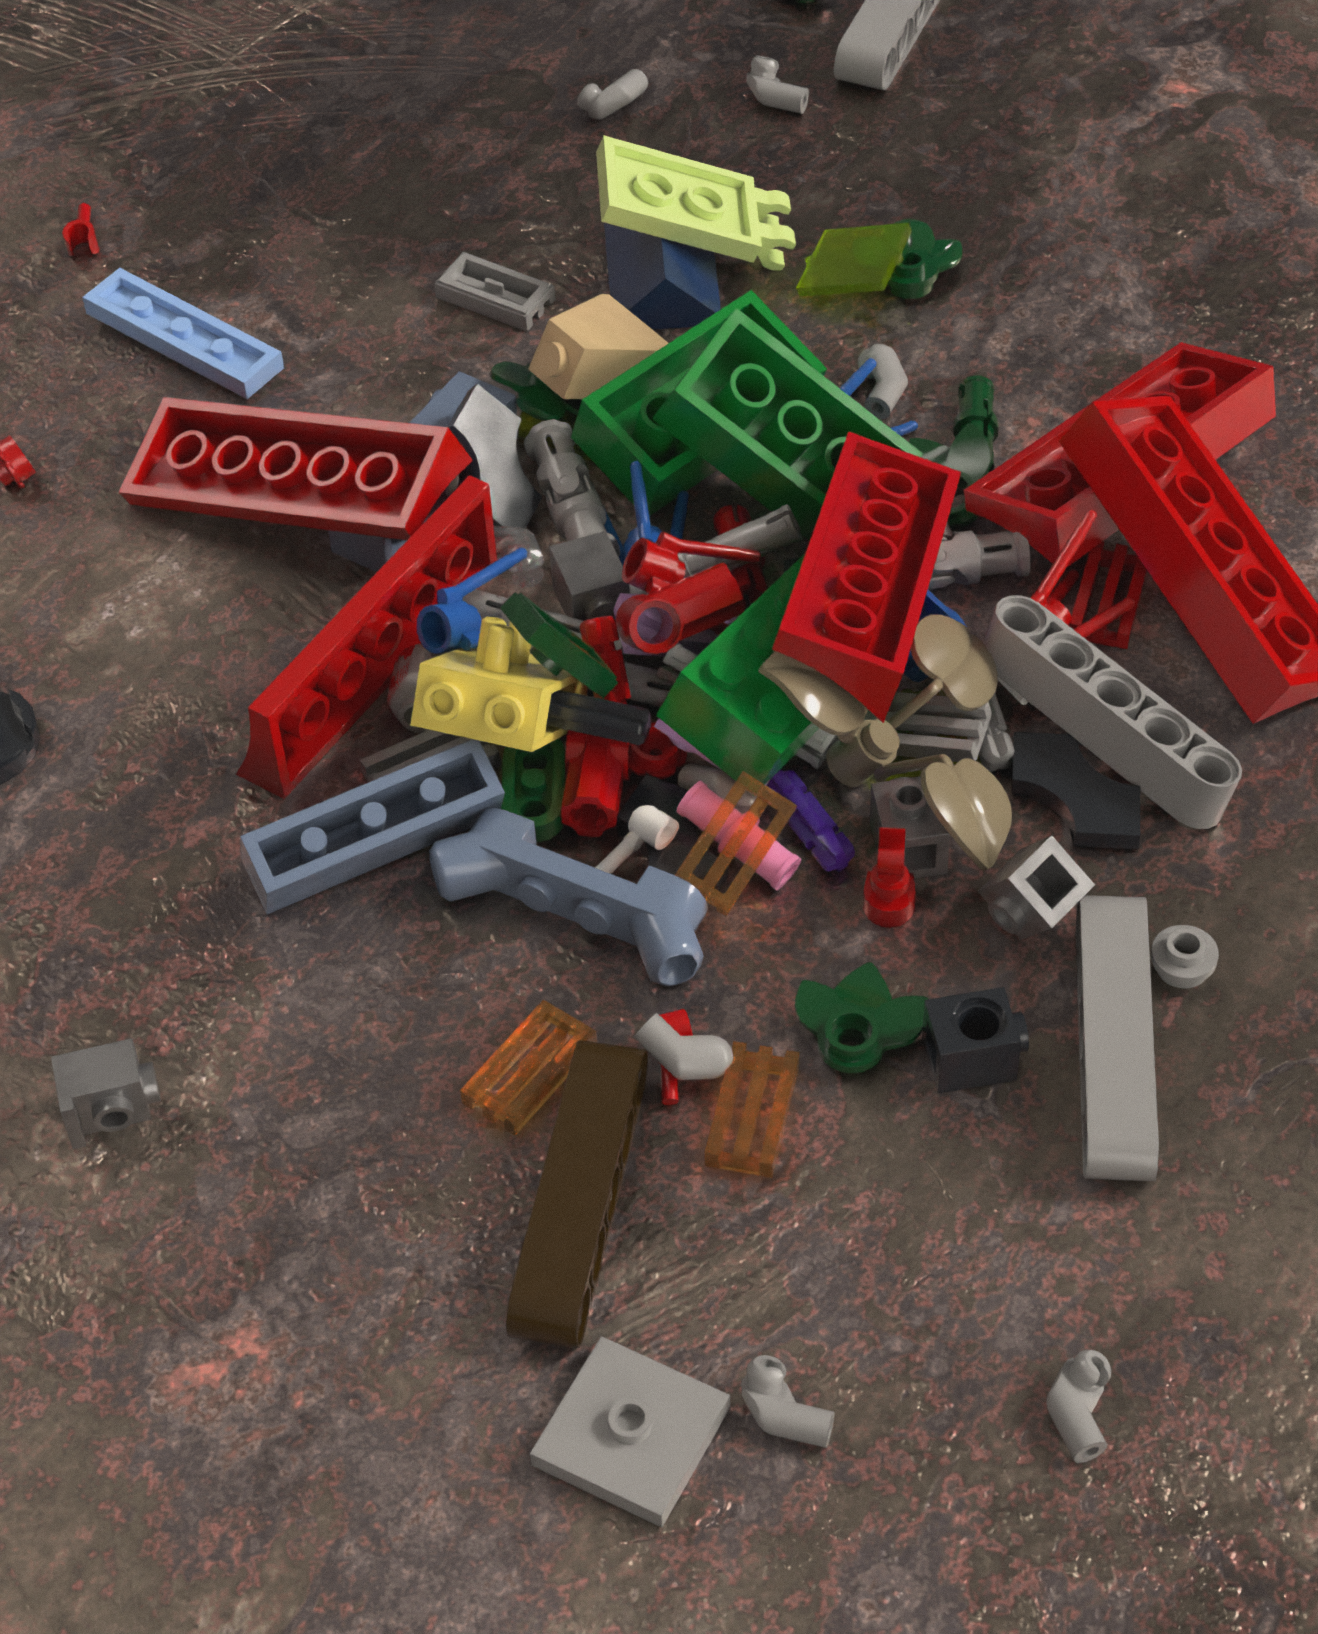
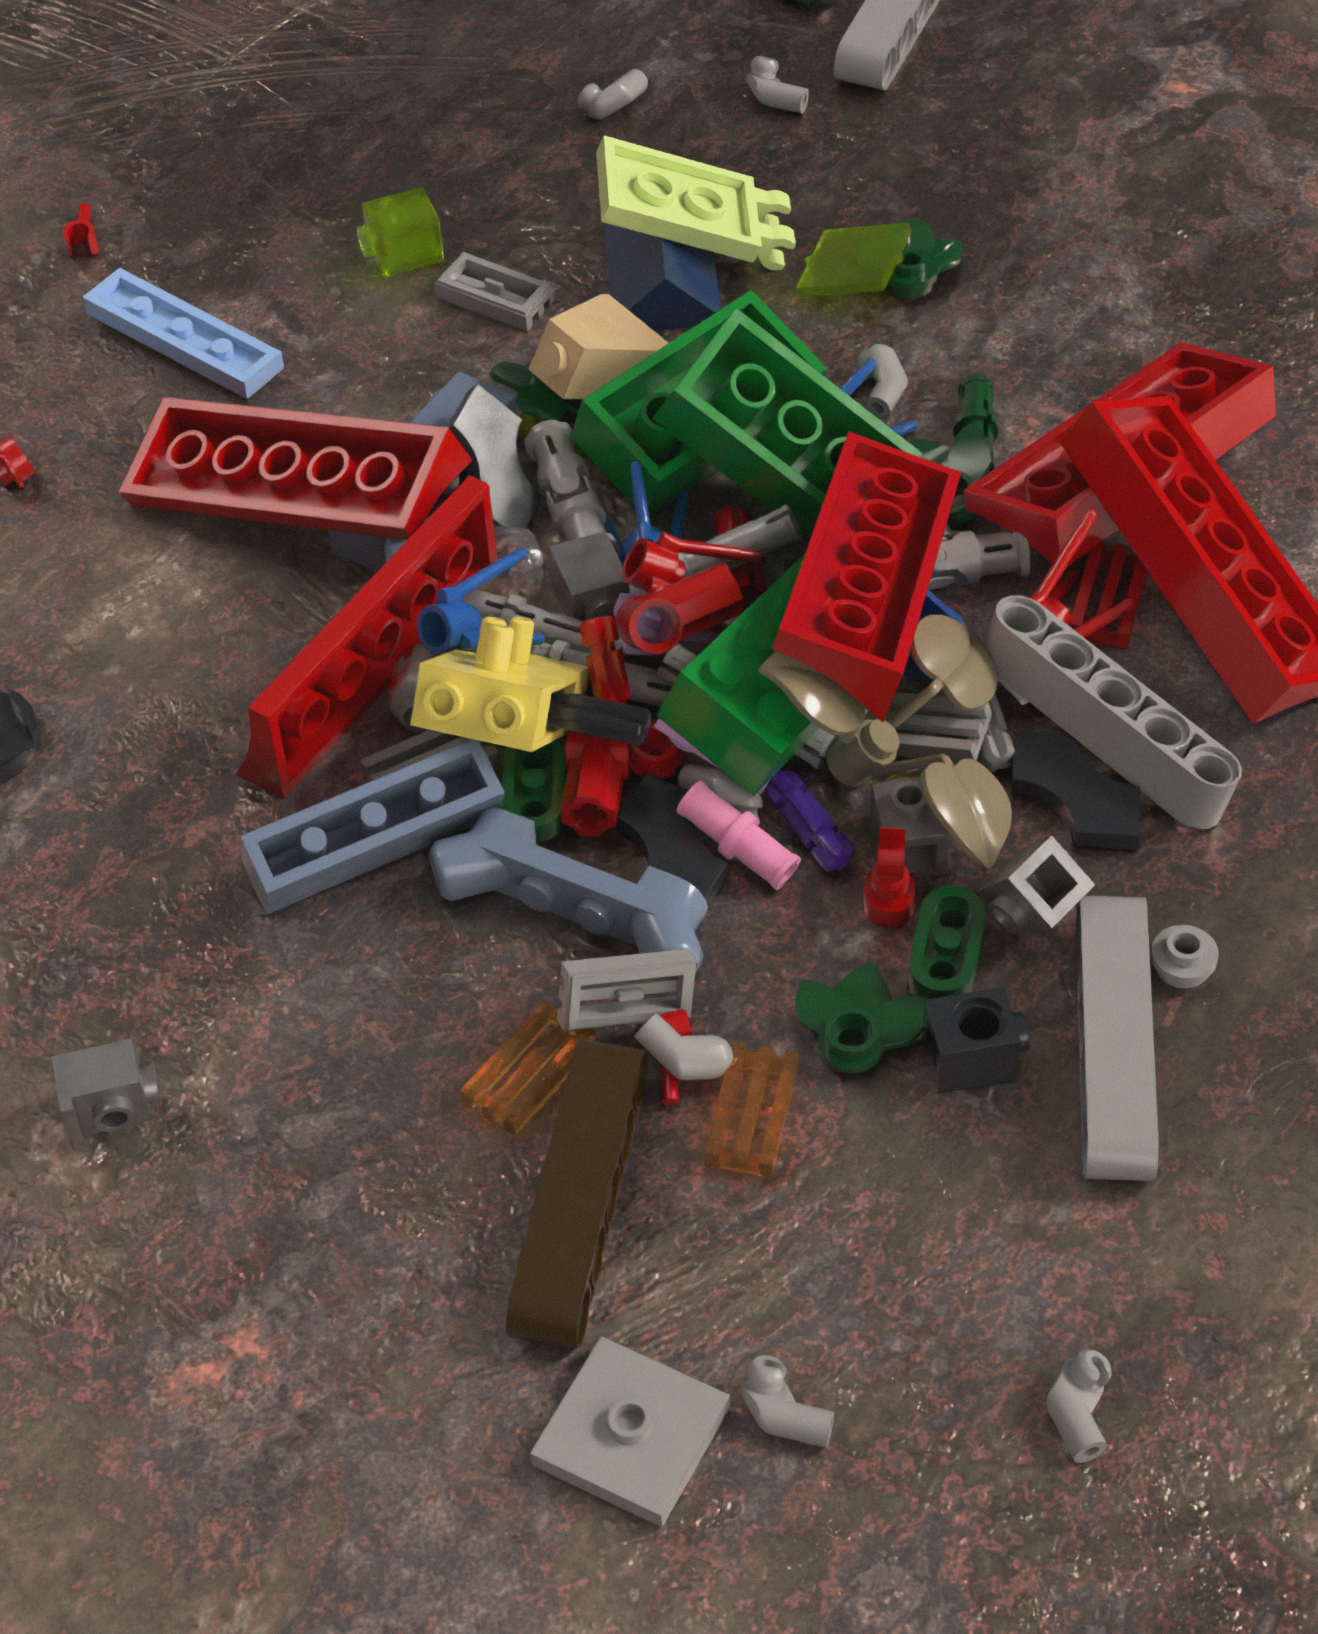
dark green plate [500,592,618,699] -> none
white hand [595,805,679,874] -> none
clear orange tile [675,771,797,917] -> none
none -> clear neon green brick [357,187,444,277]
none -> light grey tile [557,949,696,1032]
none -> dark green plate [908,886,986,999]

